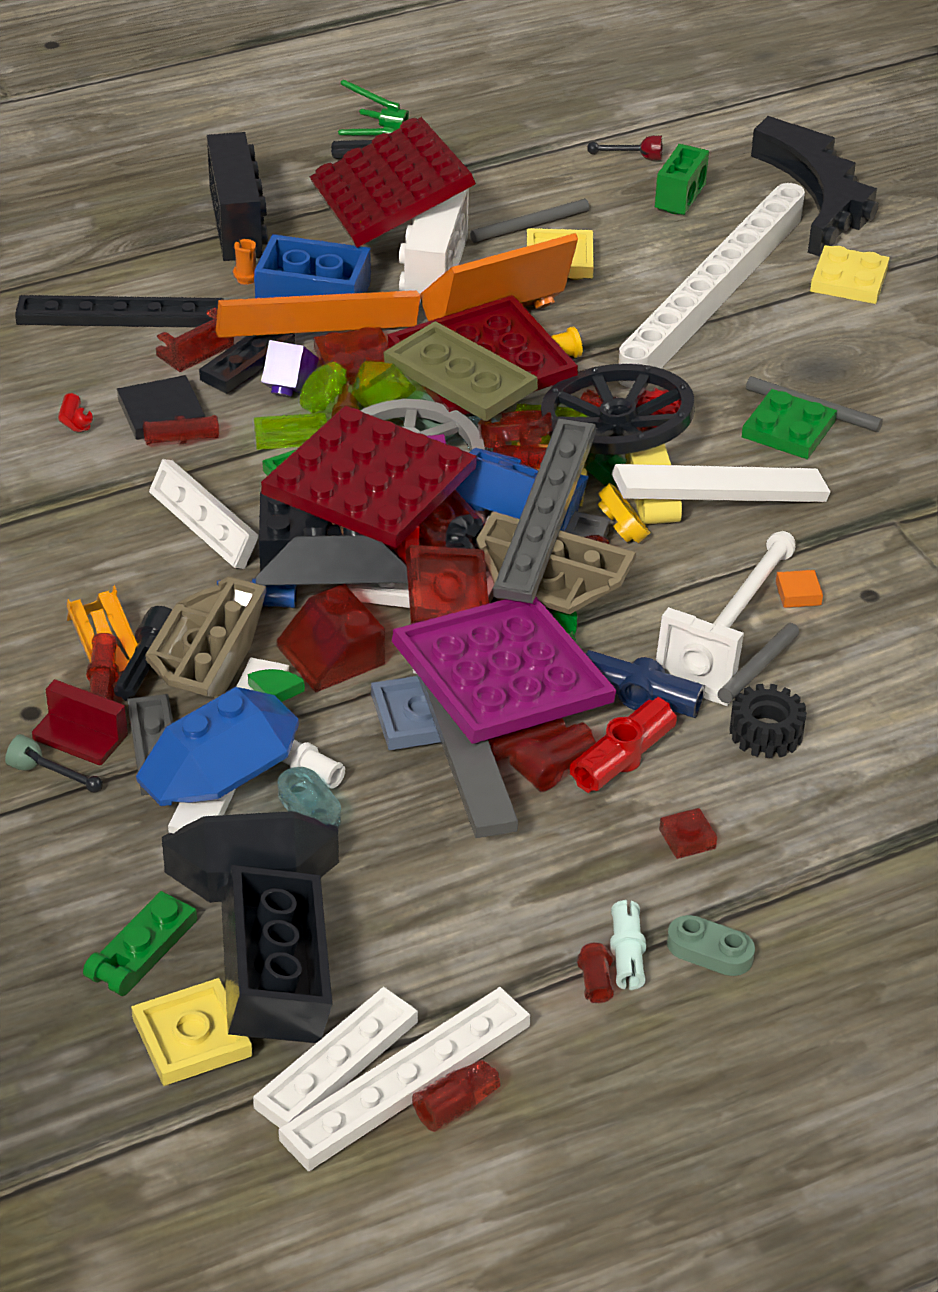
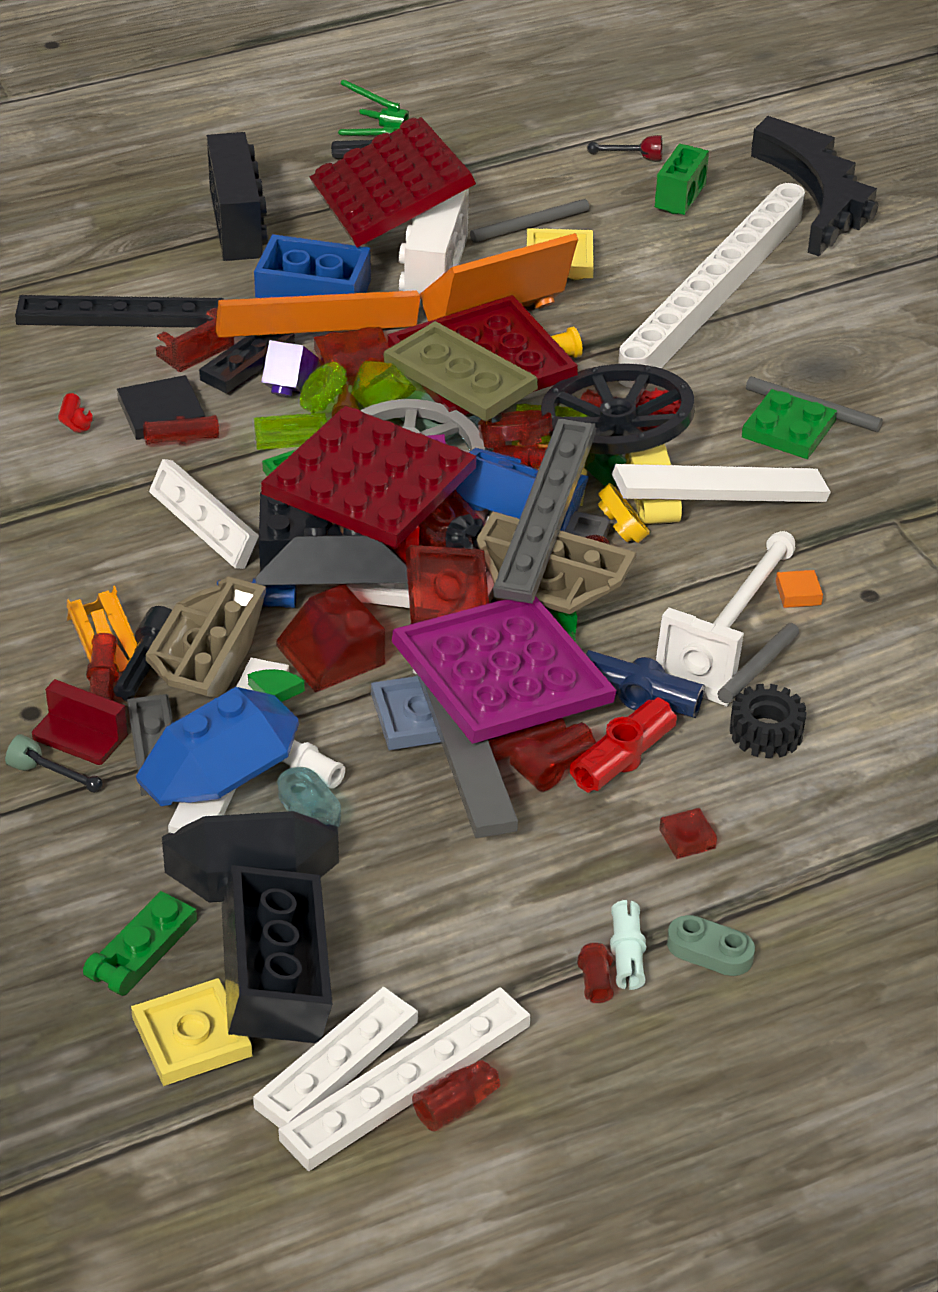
orange pin [233,239,256,285] -> none
light yellow plate [810,245,890,304] -> none

